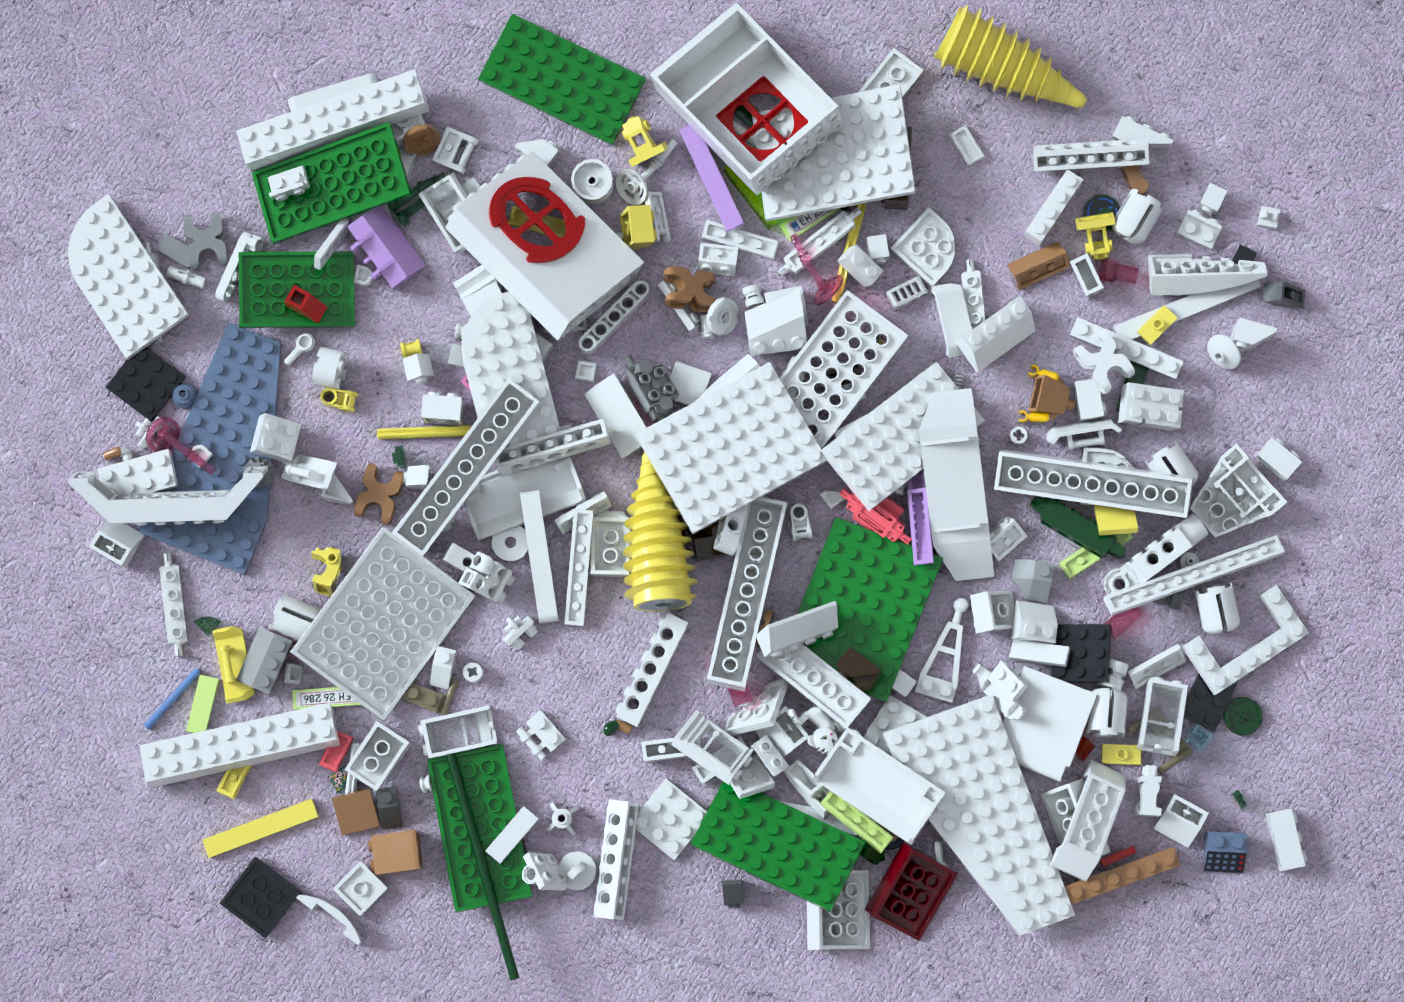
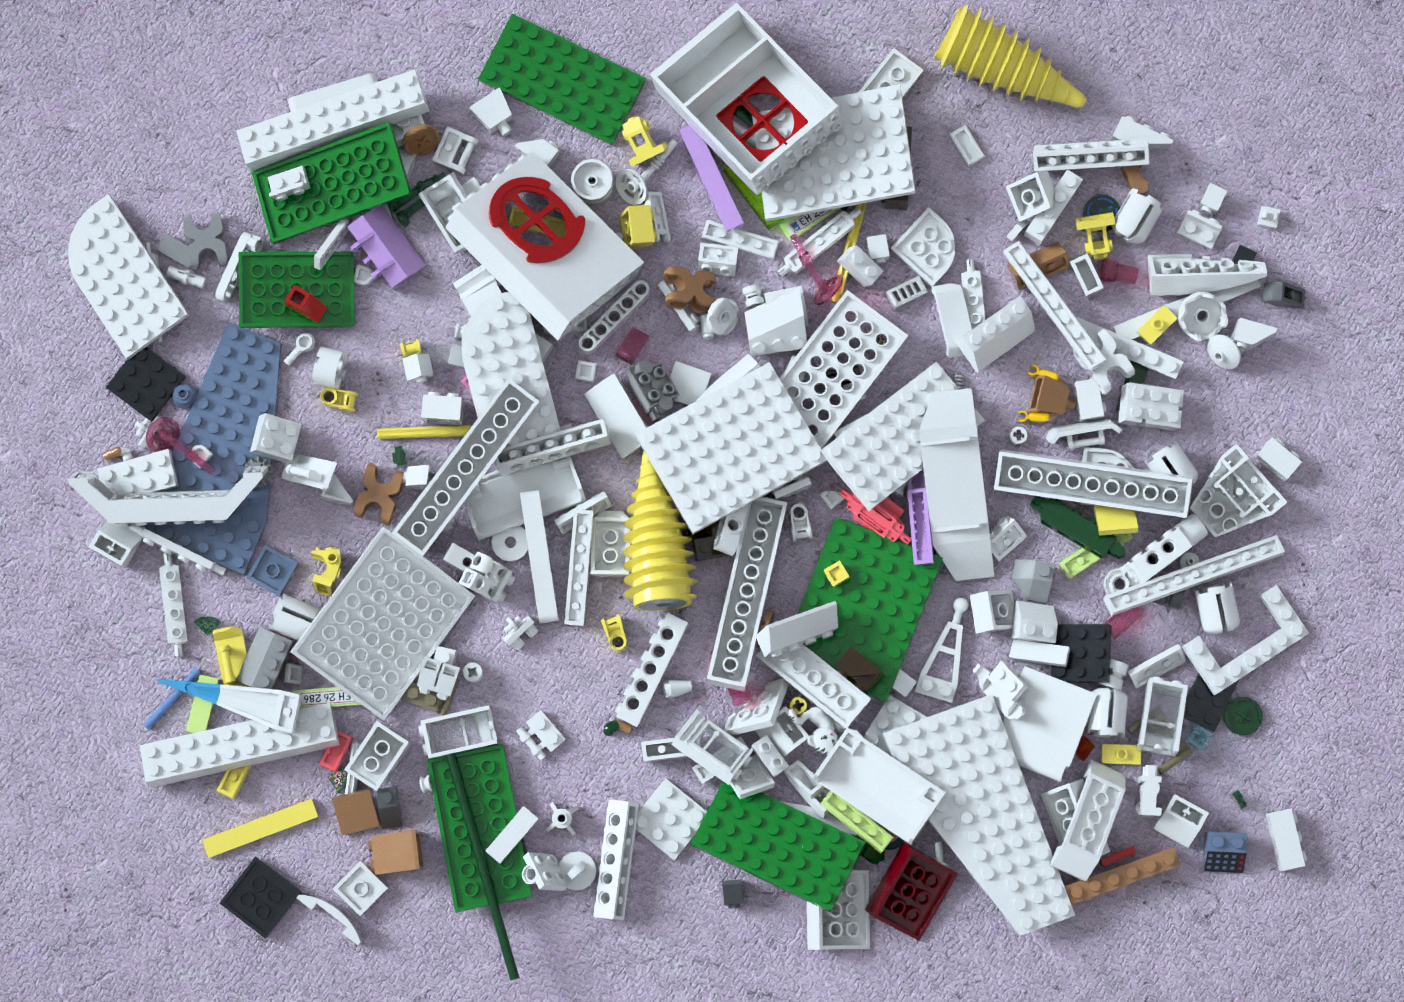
none -> white plate [129,523,226,576]
none -> white plate [157,679,302,733]
none -> sand blue tile [246,545,299,597]
none -> white hips [417,657,460,700]
none -> white torso [469,88,513,137]
none -> light yellow piece [601,614,627,653]
none -> clear pink tile [615,327,649,365]
none -> white cone [663,680,692,699]
none -> white bracket [772,473,812,501]
none -> light yellow bush [789,697,807,716]
none -> light yellow plate [823,560,850,587]
none -> white tile [1003,241,1107,372]
none -> white slope [1006,170,1054,222]
none -> white tile [1007,219,1030,241]
none -> white plate [1178,292,1228,341]

